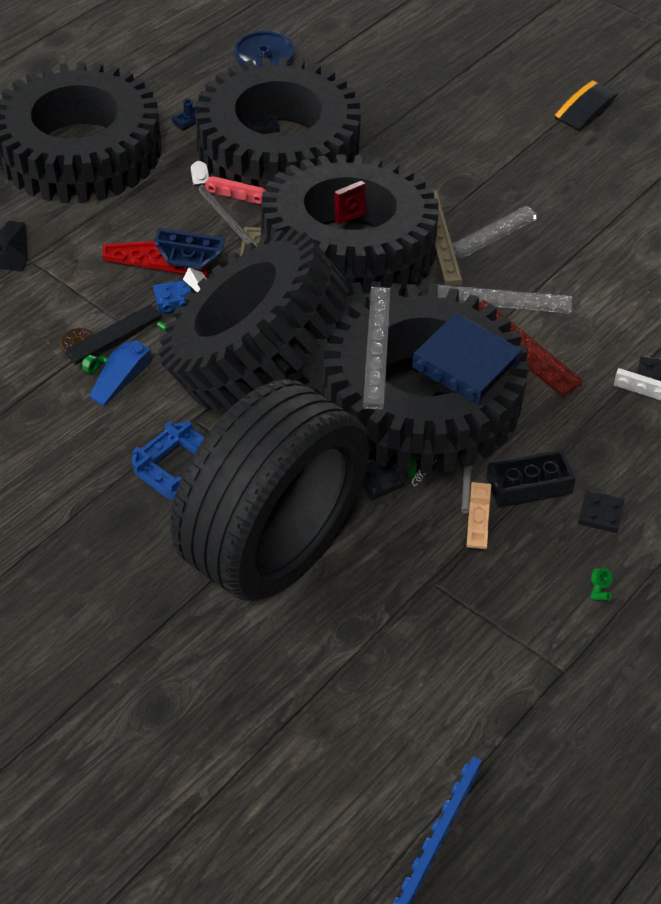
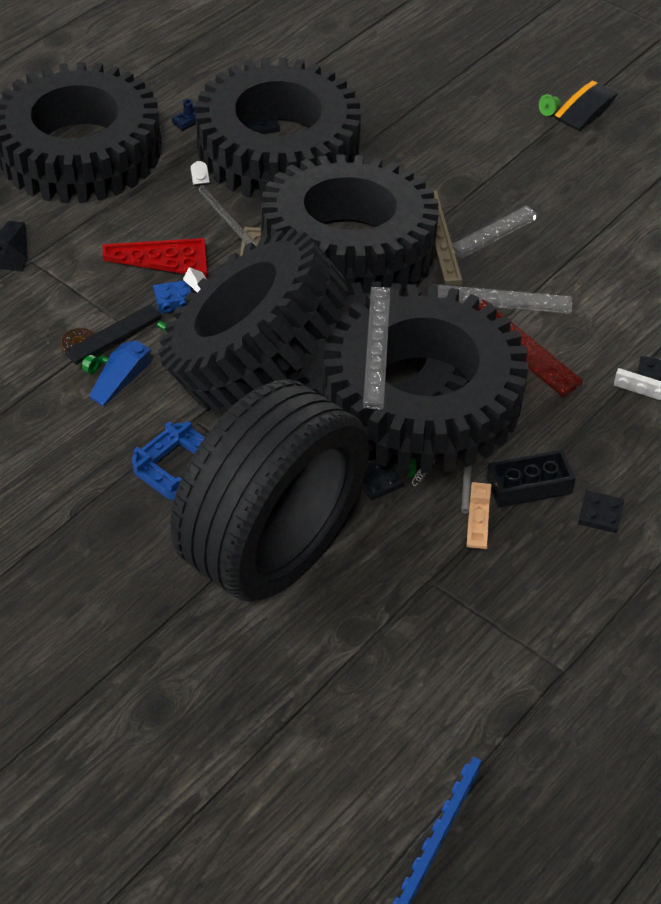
dark blue wedge [154,228,225,270] -> none
coral plate [205,176,266,204] -> none
dark blue dish [234,30,294,68] -> none
dark red plate [334,181,366,225] -> none
dark blue panel [412,313,522,405] -> none
green plate [591,568,612,601] -> none
none -> bright green piece [539,94,561,116]

